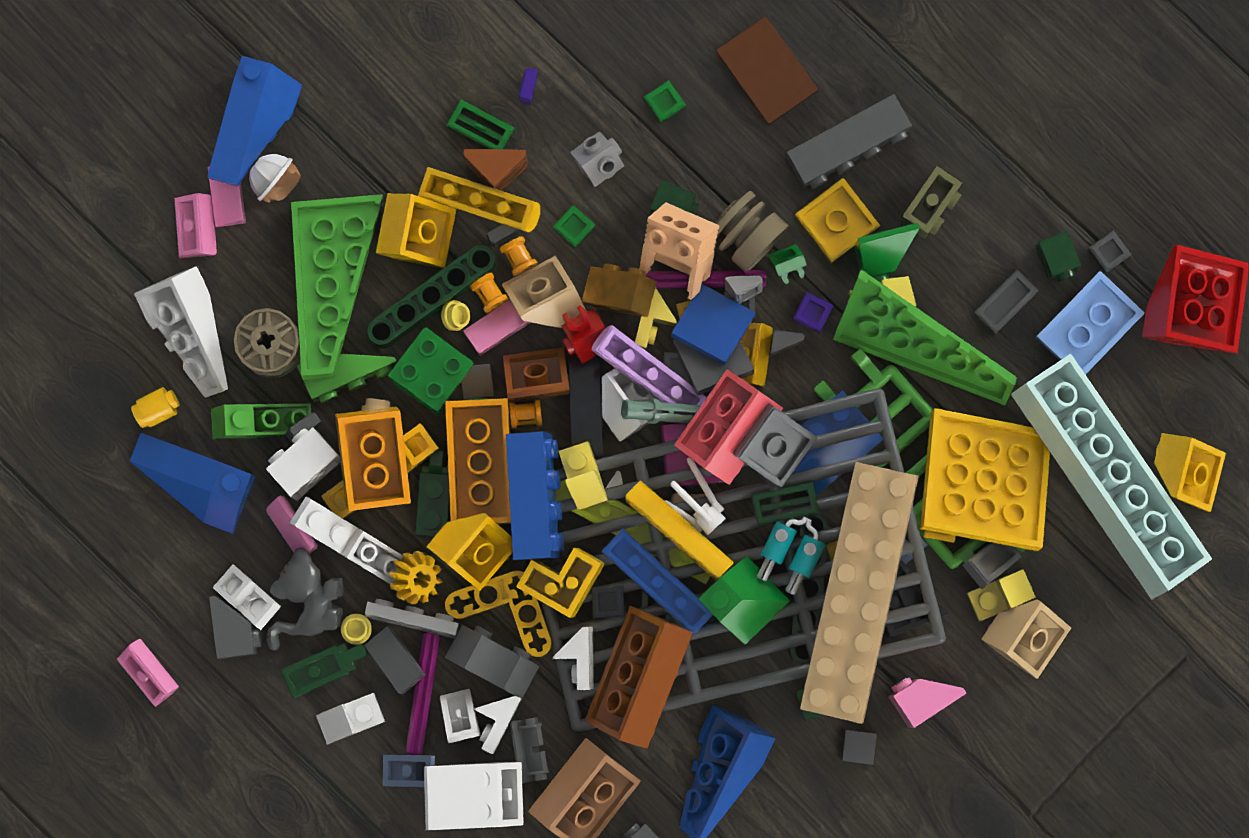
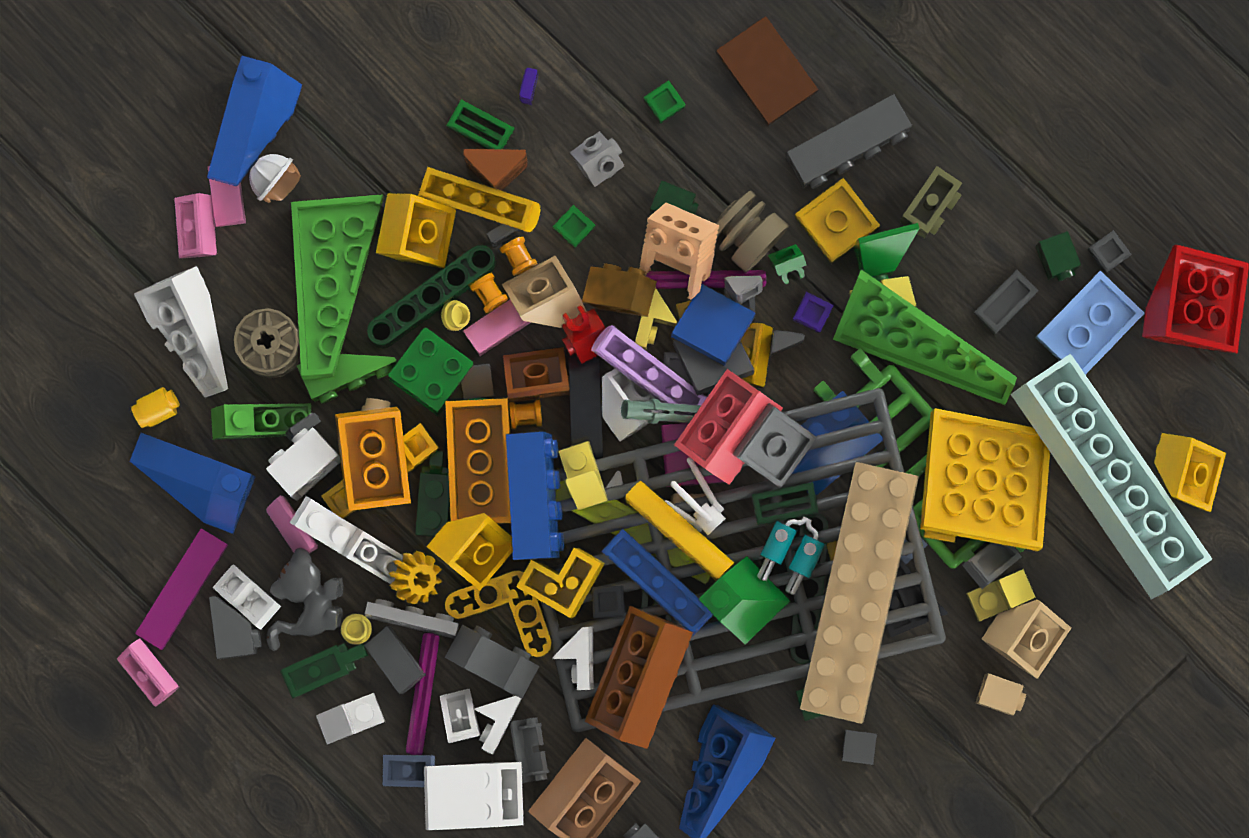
bright pink slope [888,677,966,728] -> none
none -> magenta tile [135,528,228,650]
none -> tan brick [975,673,1026,715]

